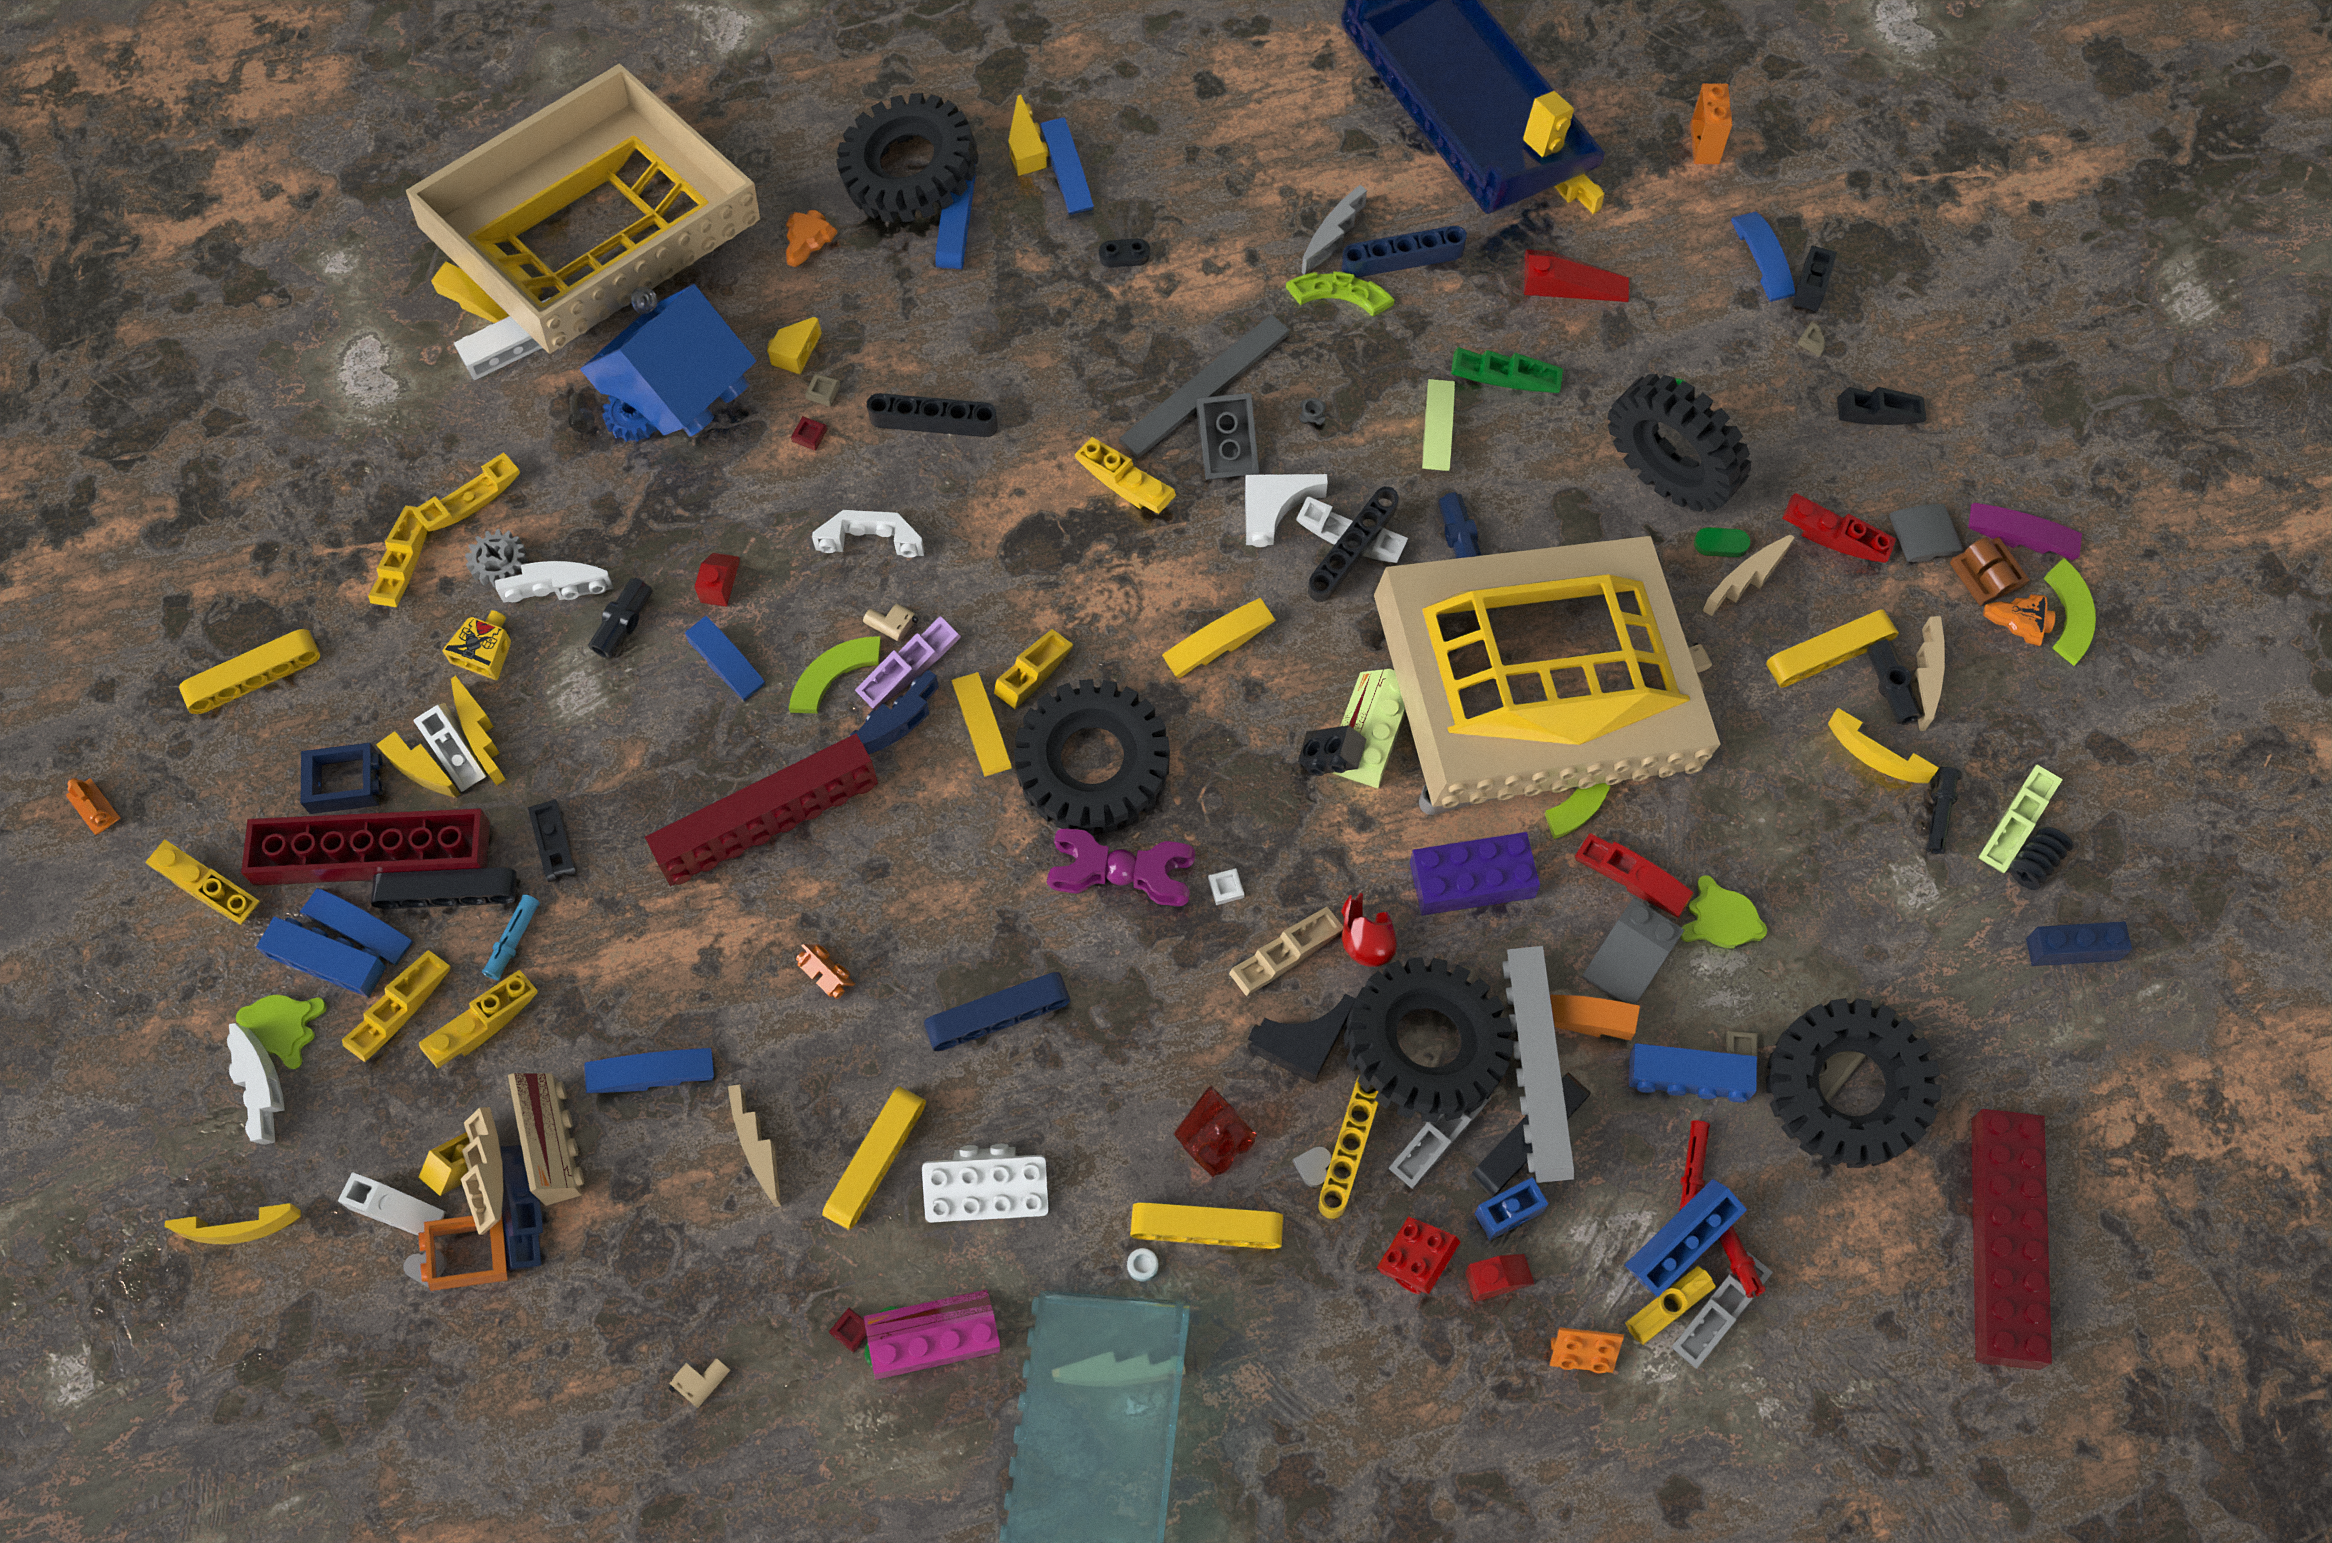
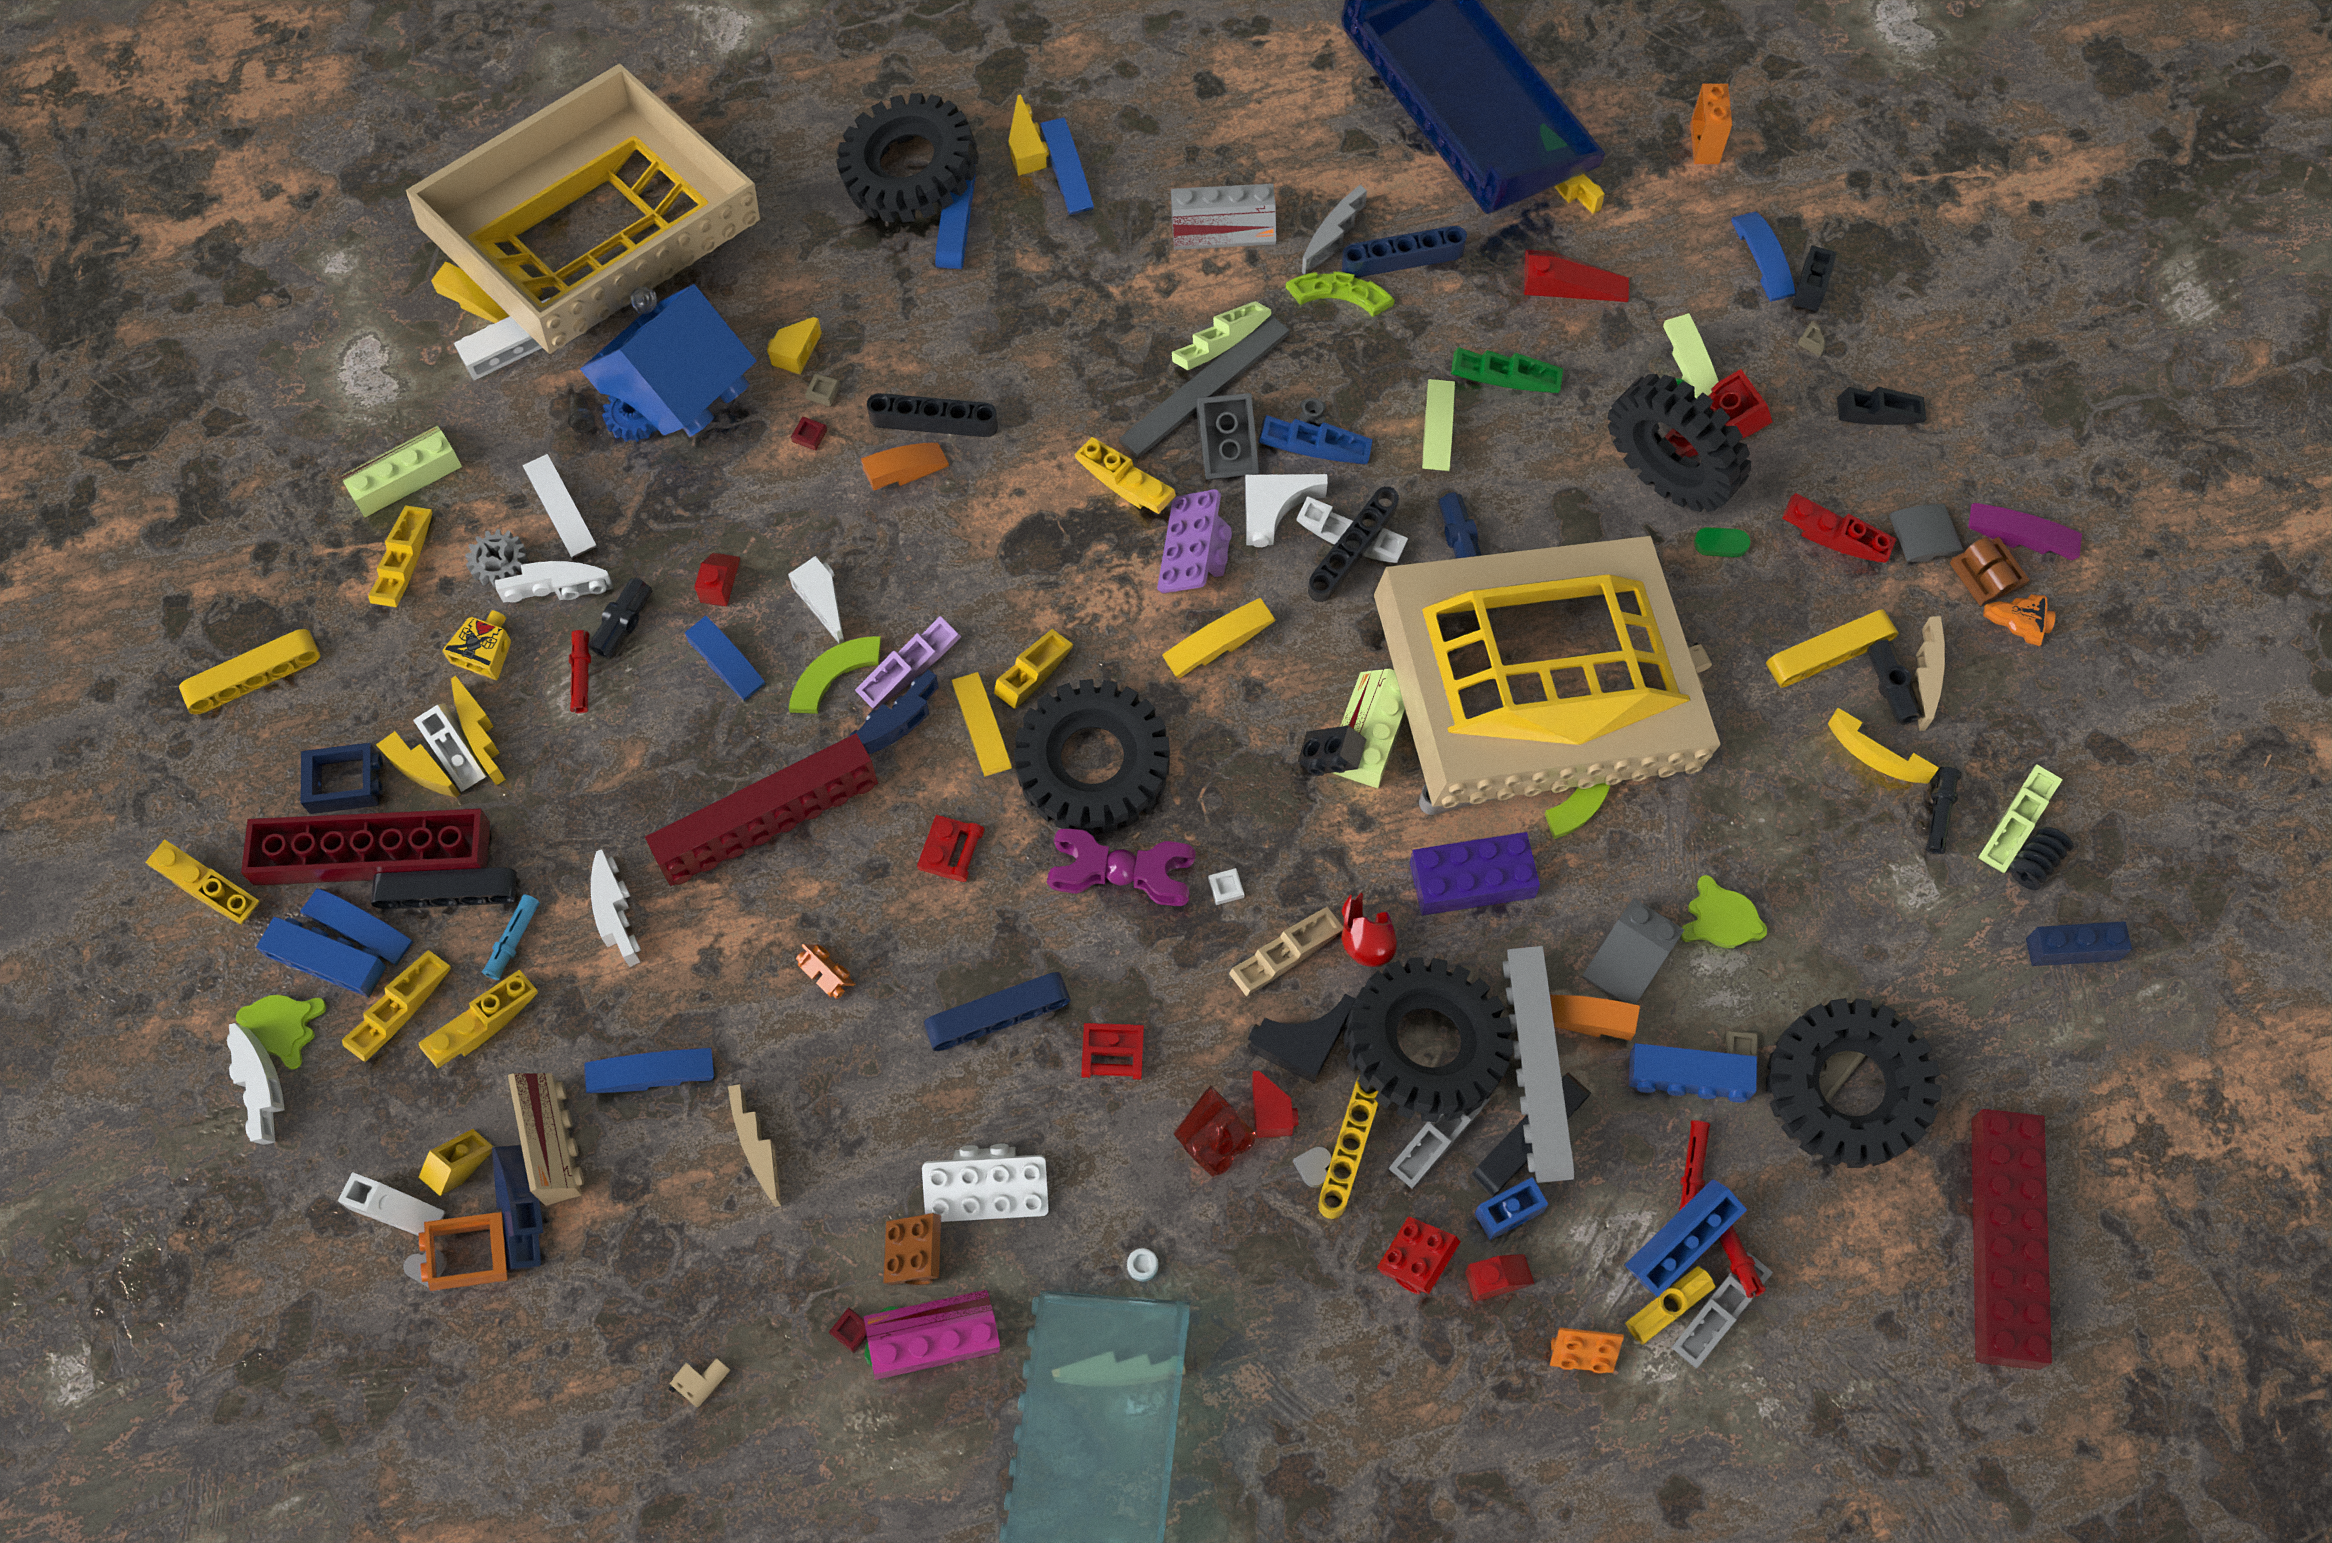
orange hinge [66,778,121,836] -> none
yellow slope [165,1203,301,1244] -> none
yellow slope [412,452,520,531] -> none
tan slope [461,1107,503,1235] -> none
black plate [528,799,577,882] -> none
orange rock [786,210,837,267] -> none
white slope [812,510,925,558] -> none
yellow beam [822,1086,926,1230] -> none
tan piece [863,603,919,642] -> none
black plate [1099,238,1150,268] -> none
yellow beam [1130,1203,1283,1249] -> none
yellow brick [1523,91,1574,157] -> none
red slope [1575,833,1693,918] -> none
tan slope [1703,535,1795,616] -> none
lime tile [2044,558,2096,666] -> none
none -> yellowish green slope [341,426,462,517]
none -> white slope [523,454,597,559]
none -> red pin [569,630,591,714]
none -> white slope [591,849,641,967]
none -> white slope [788,556,844,644]
none -> orange slope [861,443,949,491]
none -> dark orange plate [883,1213,941,1285]
none -> red plate [917,814,985,882]
none -> red plate [1081,1023,1144,1080]
none -> medium lavender bracket [1157,489,1232,593]
none -> light grey slope [1171,184,1276,250]
none -> yellowish green slope [1172,301,1271,370]
none -> red slope [1252,1070,1299,1138]
none -> blue slope [1258,415,1373,464]
none -> yellowish green slope [1663,313,1719,398]
none -> red wedge [1664,369,1772,457]

